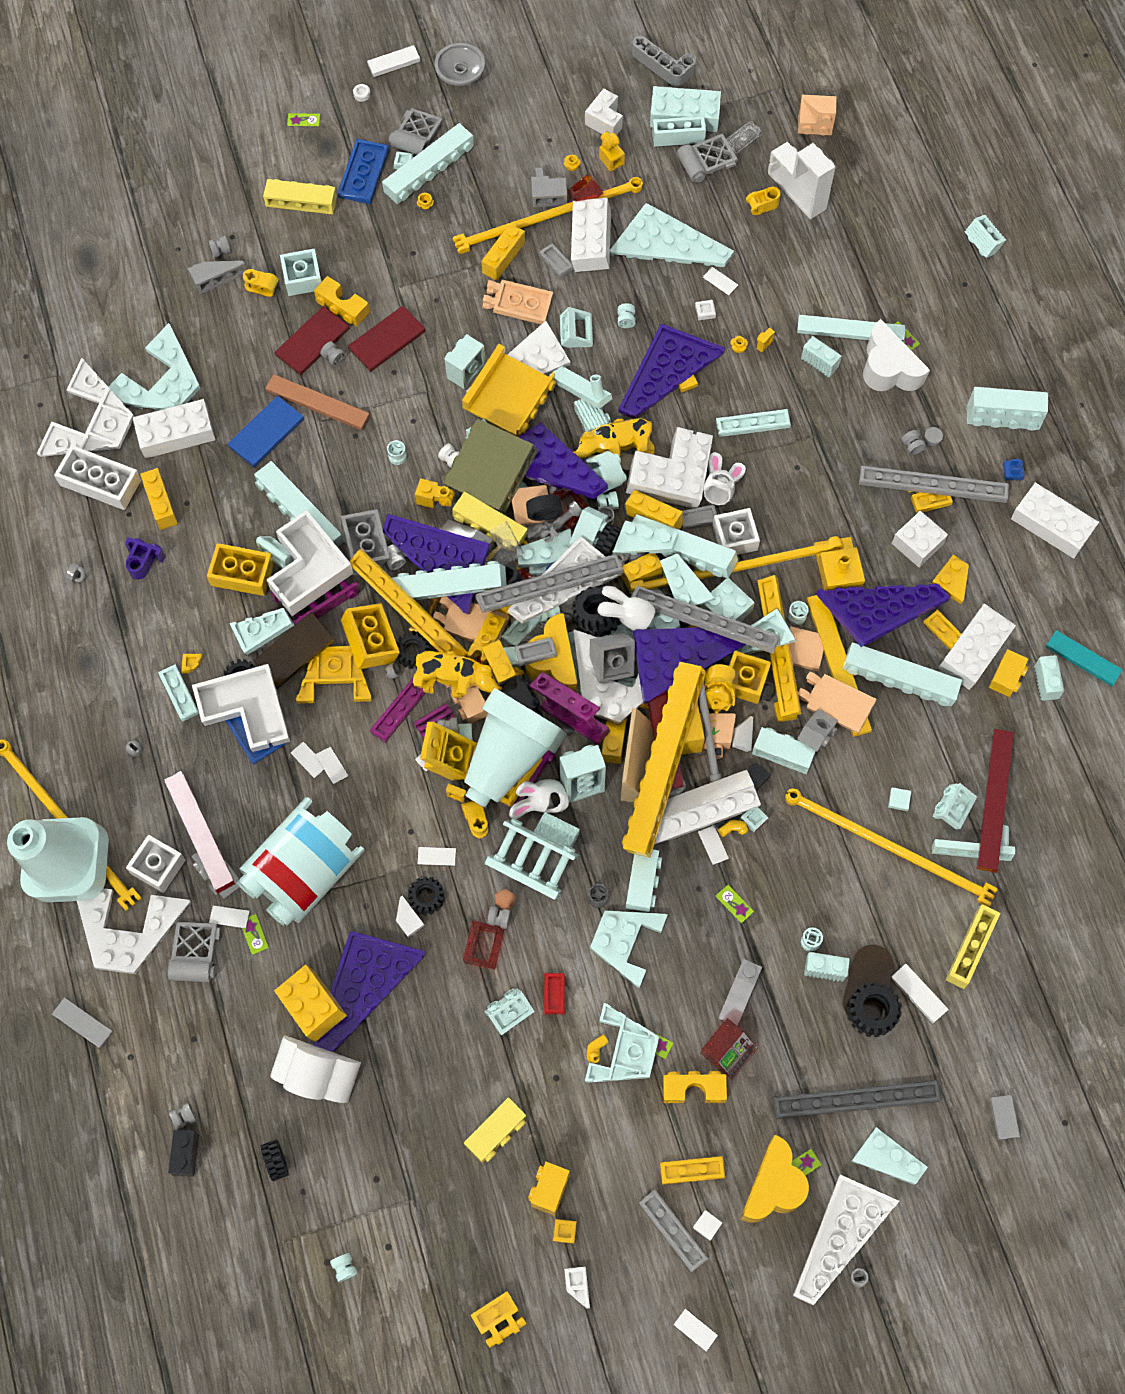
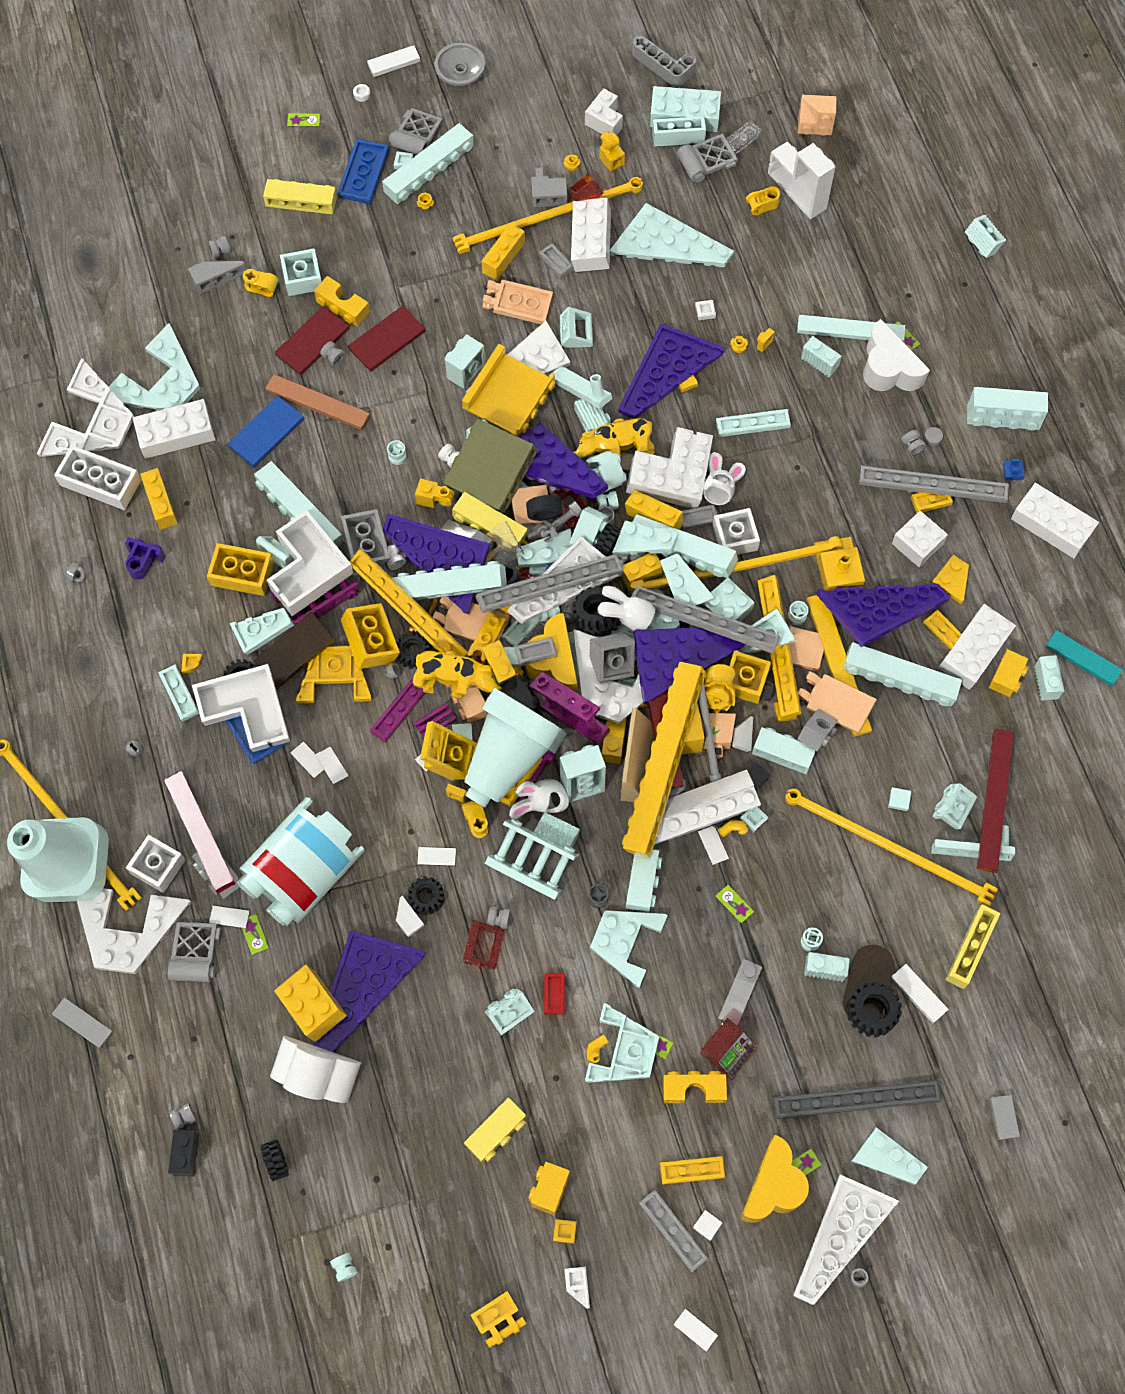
light grey wheel [437,717,460,734] -> none
nougat piece [495,889,517,910] -> none
light aqua wheel [618,304,635,328] -> none
white sticker [703,267,738,295] -> none

